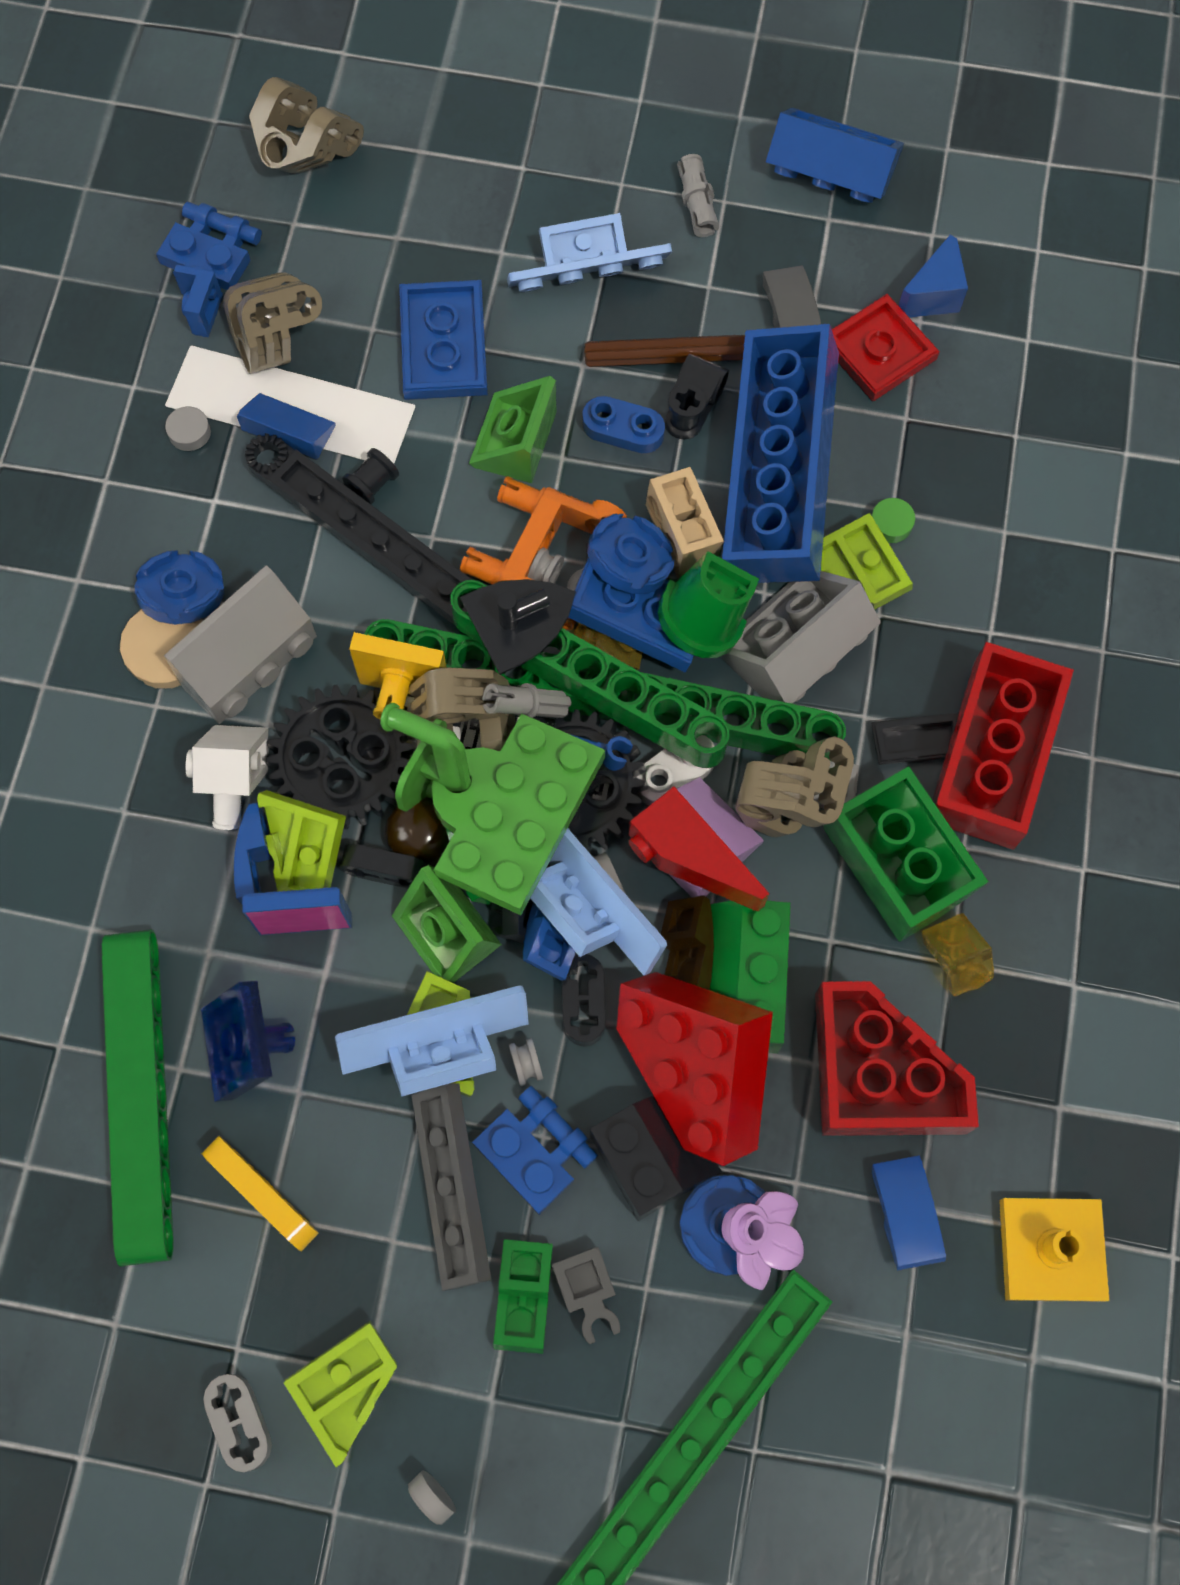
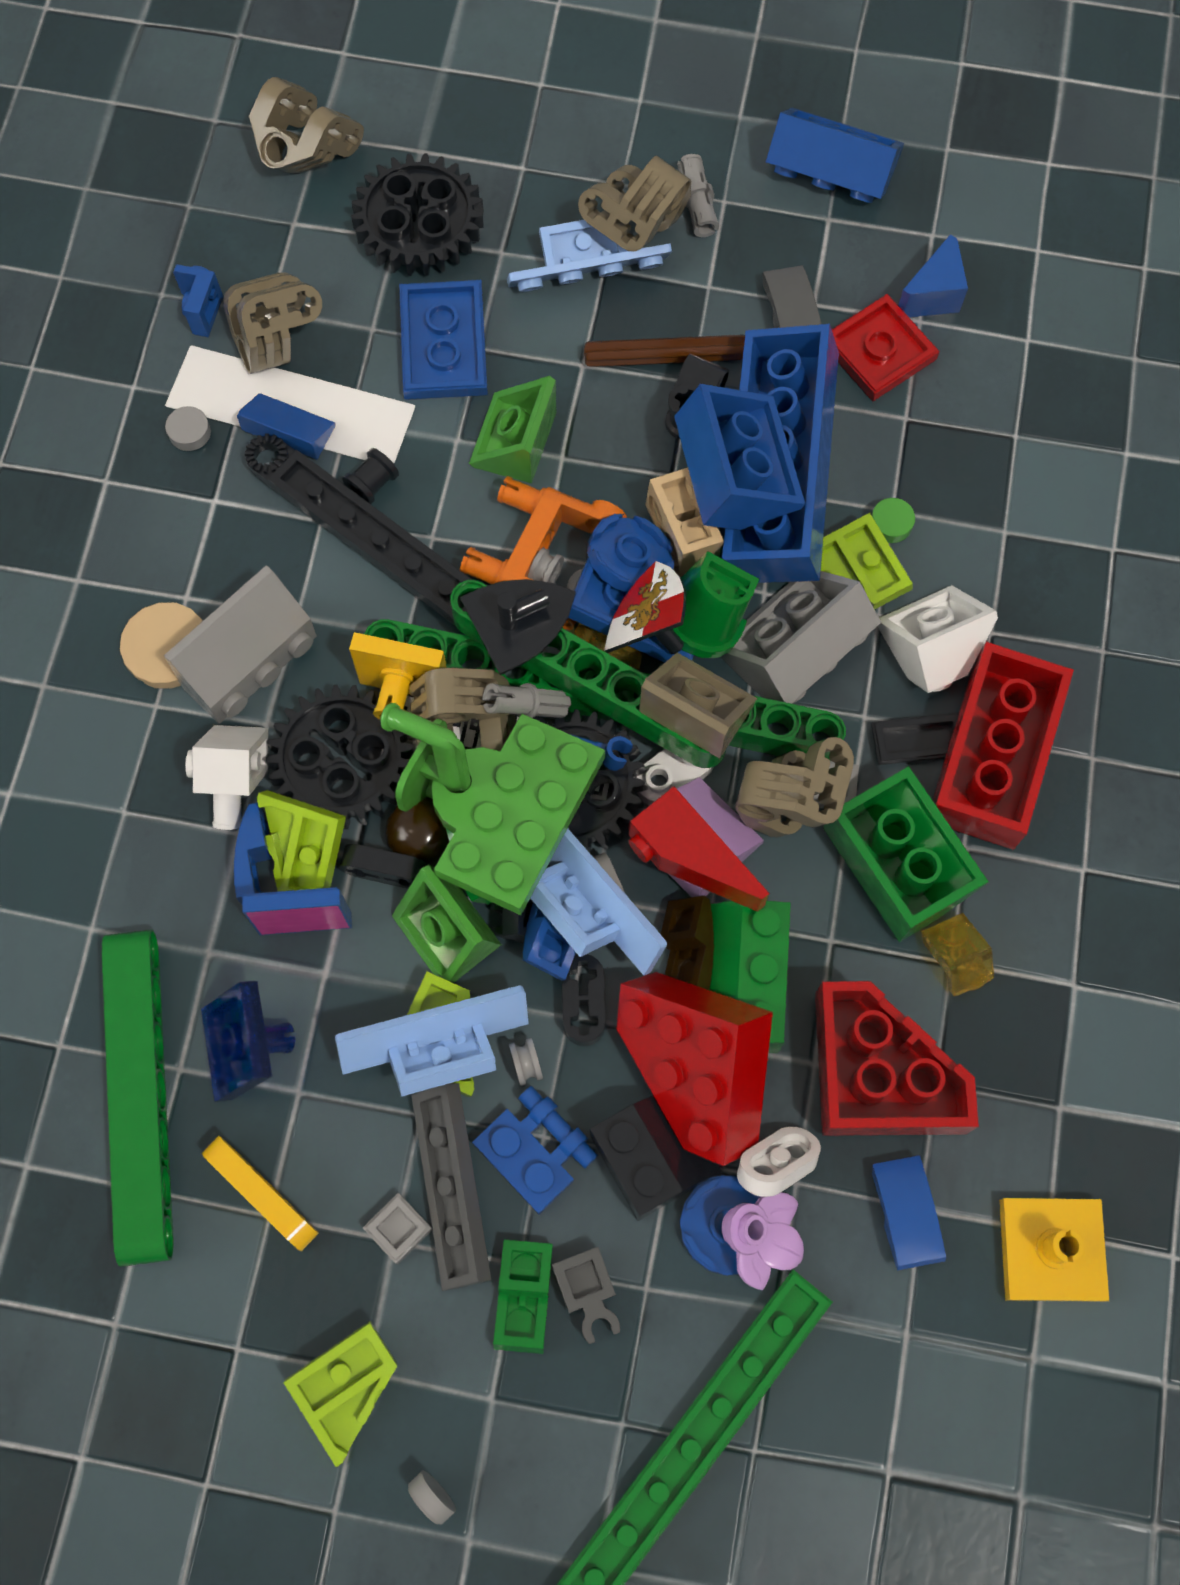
blue tile [134,550,225,625] -> none
blue plate [156,201,262,290] -> none
light grey beam [203,1374,272,1472] -> none
blue plate [582,396,665,453] -> none
none -> black gear [351,153,484,276]
none -> light grey tile [363,1193,432,1265]
none -> dark tan piece [578,156,692,251]
none -> shield [604,561,686,654]
none -> dark tan slope [639,652,757,759]
none -> blue slope [674,384,805,530]
none -> white plate [737,1127,821,1197]
none -> white slope [878,585,998,693]

